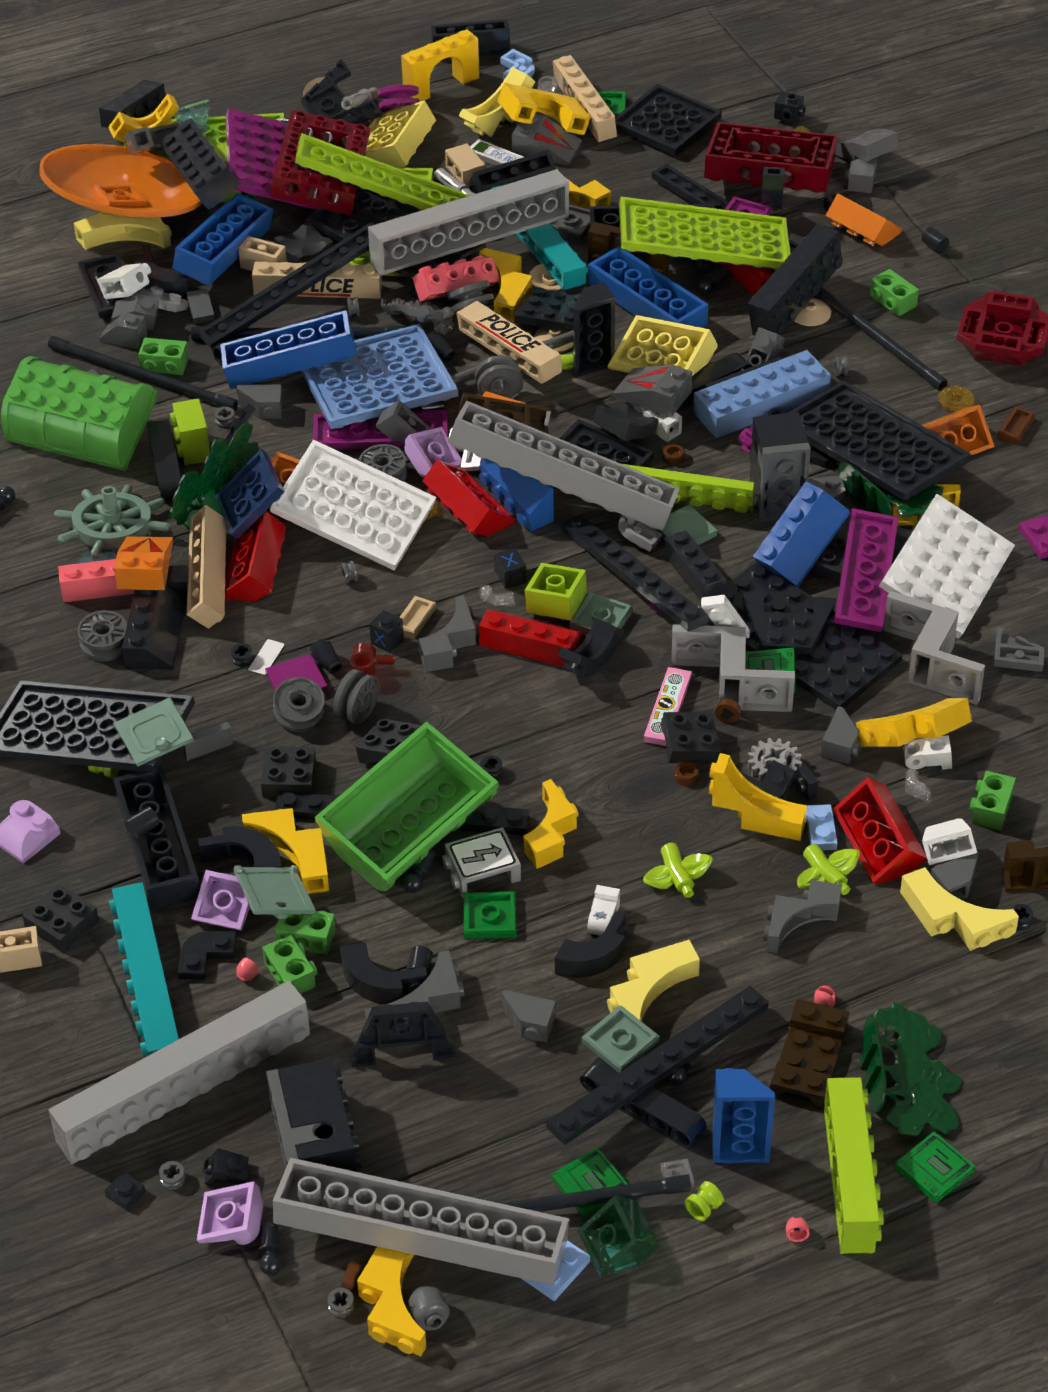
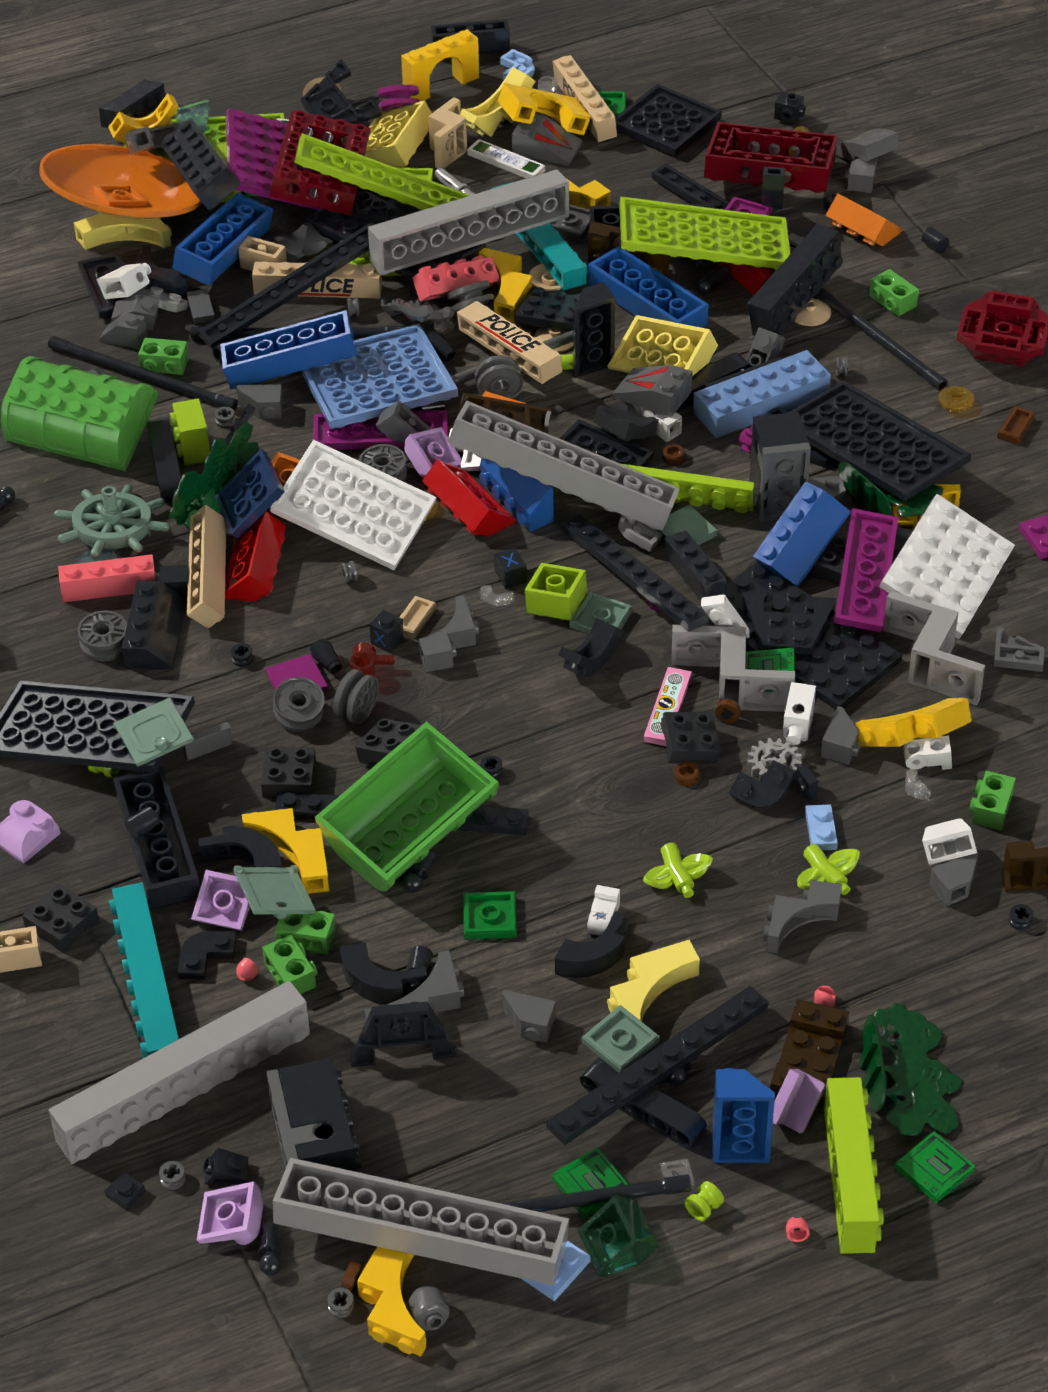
orange slope [114,536,174,590] -> none
white sticker [248,639,284,675] -> none
light grey pin [341,87,378,110] -> none
panel [442,827,521,898] -> none
tan brick [445,143,487,186] -> none
black brick [470,150,556,194] -> none
red slope [479,610,586,667] -> none
yellow arch [524,779,578,869] -> none
yellow arch [709,753,807,841] -> none
red slope [832,777,927,885] -> none
light yellow arch [900,868,1019,950] -> none
orange slope [922,404,995,456] -> none
none -> tan bracket [428,97,467,169]
none -> lavender panel [773,1069,826,1133]
none -> white torso [783,682,816,745]

